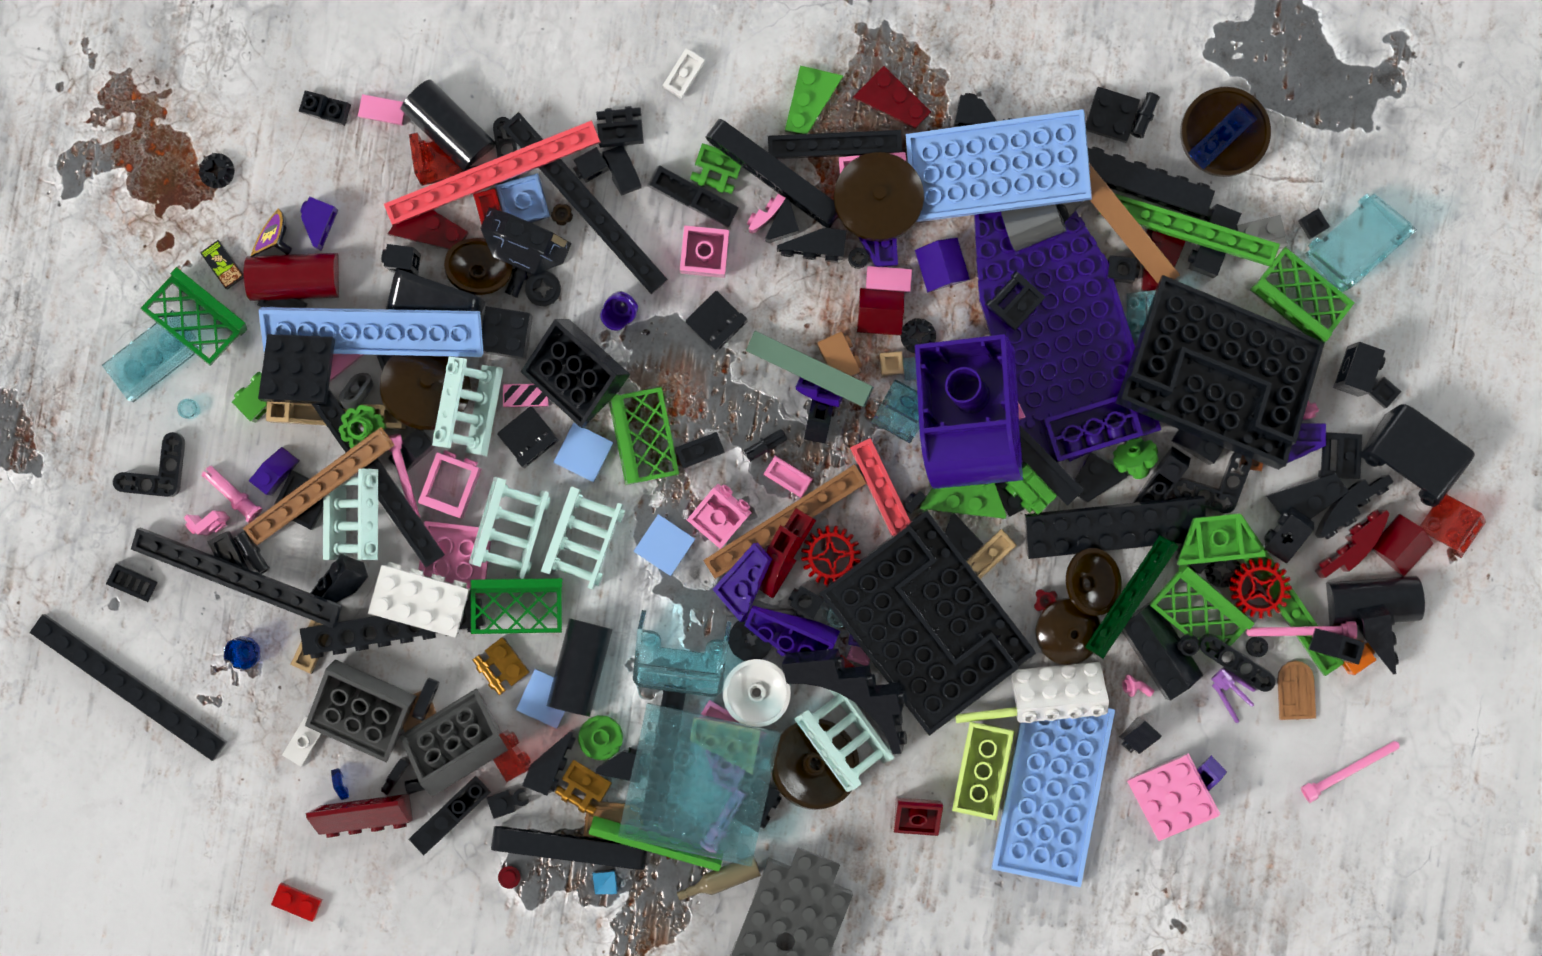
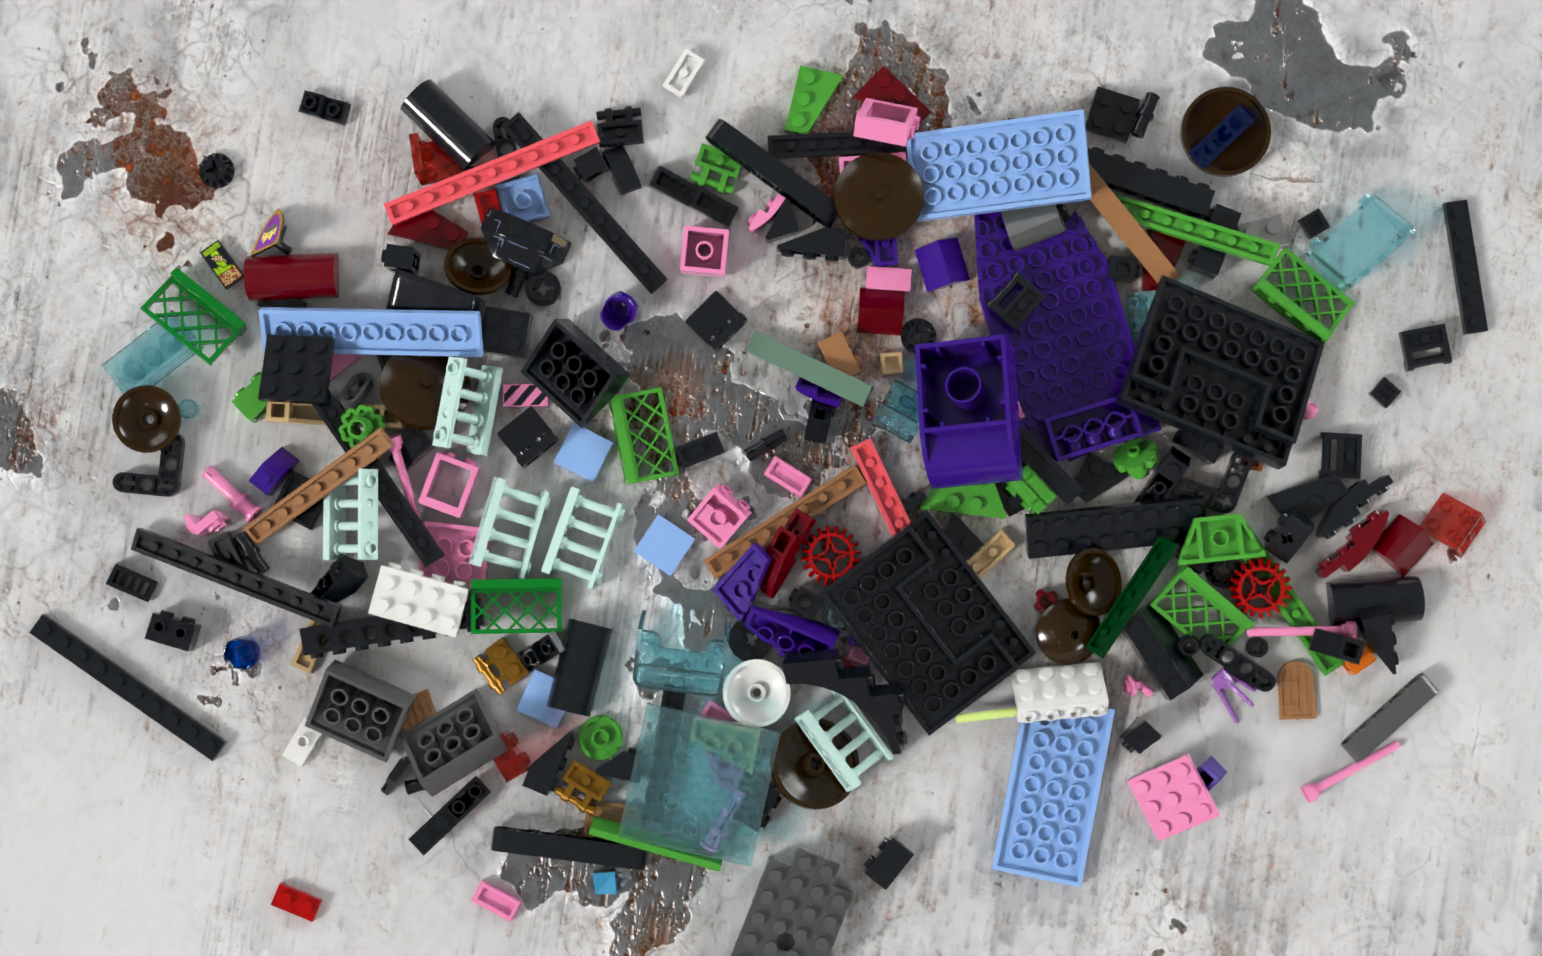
dark purple slope [300,196,338,251] -> none
dark red slope [306,794,413,838] -> none
clear blue tile [331,768,349,800] -> none
bright pink tile [358,94,405,126] -> none
black beam [412,678,440,721] -> none
black plate [487,788,529,819] -> none
dark red plate [498,866,521,889] -> none
dark brown plate [551,204,573,226] -> none
dark tan piece [677,855,761,901] -> none
dark red slope [894,797,943,836] -> none
yellowish green brick [952,722,1014,821] -> none
black slope [953,93,997,127] -> none
dark purple wing [1287,423,1326,463] -> none
black brick [1333,342,1386,397] -> none
black windscreen [1359,404,1475,507] -> none
none -> dark brown dish [112,385,181,453]
none -> black brick [145,609,202,652]
none -> bright pink tile [472,880,522,922]
none -> black slope [519,631,566,672]
none -> bright pink window [854,98,920,147]
none -> black brick [863,835,914,890]
none -> dark grey beam [1341,673,1439,762]
none -> black plate [1398,323,1452,372]
none -> black plate [1442,199,1488,335]

